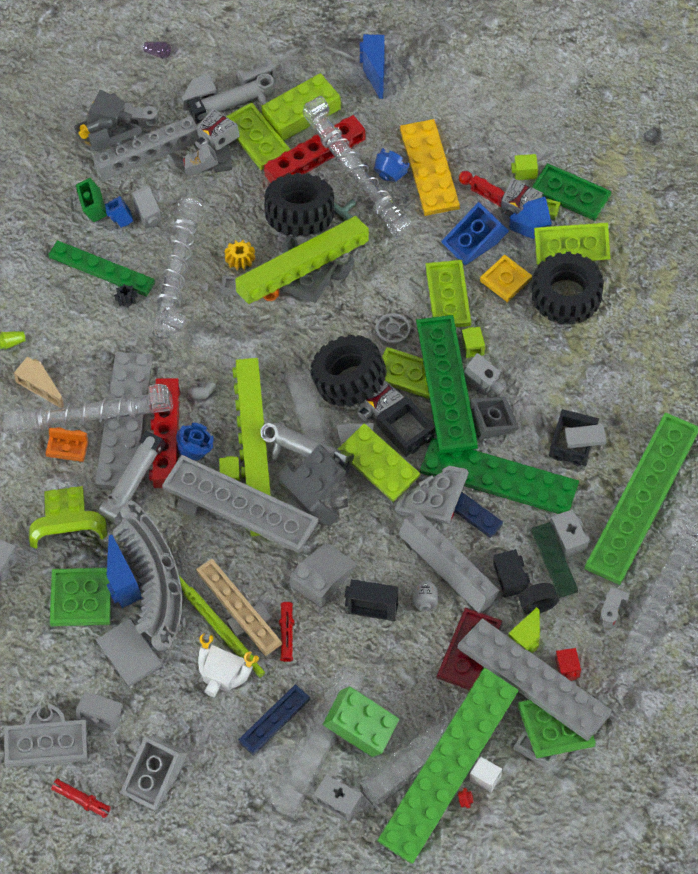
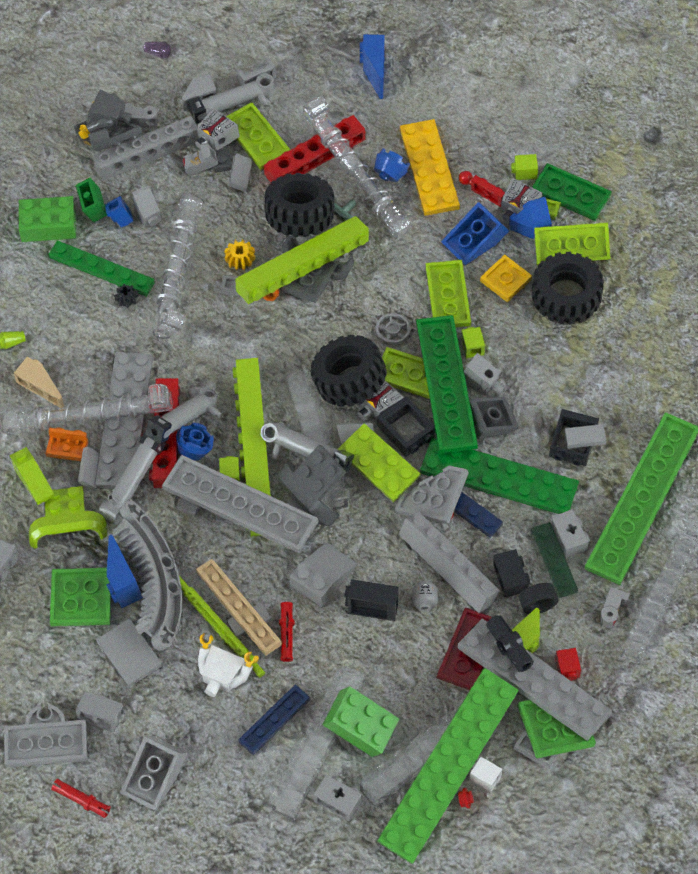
lime brick [262,73,341,141] -> none
none -> lime slope [9,447,55,505]
none -> bright green brick [19,196,76,242]
none -> light grey tile [78,447,100,490]
none -> light grey piece [145,387,222,444]
none -> light grey tile [228,153,253,192]
none -> black piece [486,615,534,672]

